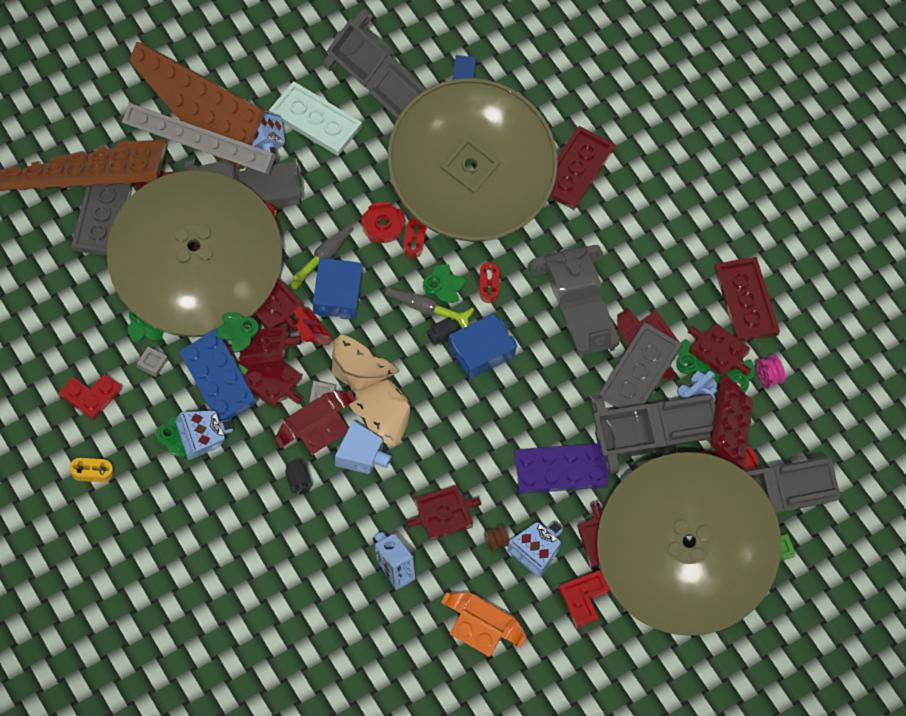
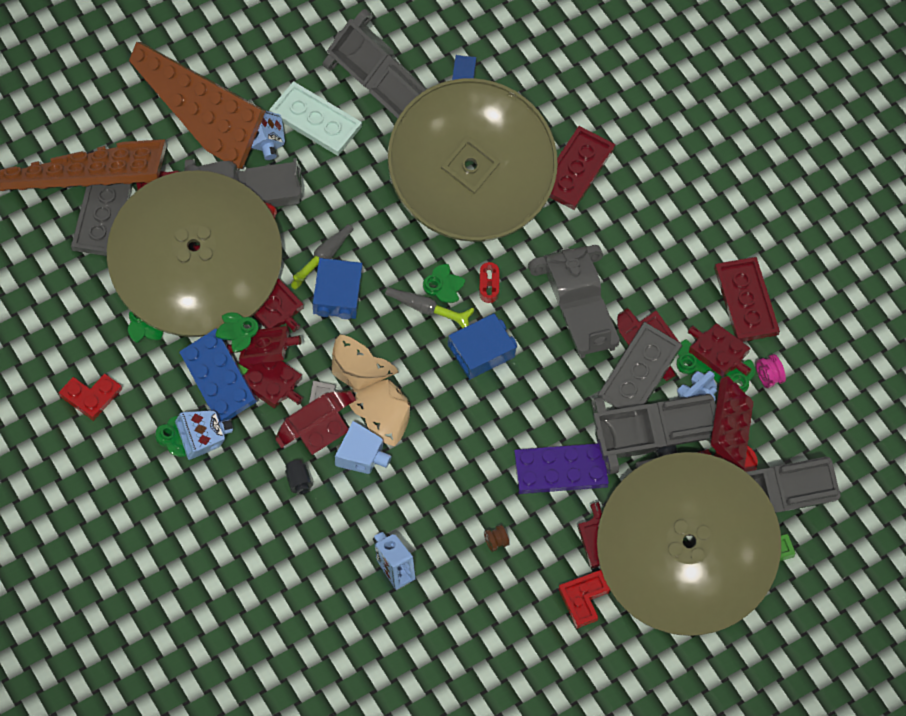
yellow beam [70,458,113,482] -> none
light grey plate [122,103,276,175] -> none
light grey plate [137,347,168,377] -> none
red plate [293,306,334,345] -> none
red plate [362,202,405,243] -> none
red beam [404,218,426,258] -> none
dark red plate [406,485,481,541] -> none
black brick [426,317,460,346] -> none
orange plate [441,592,527,657] -> none
light blue torso [507,522,563,579] -> none

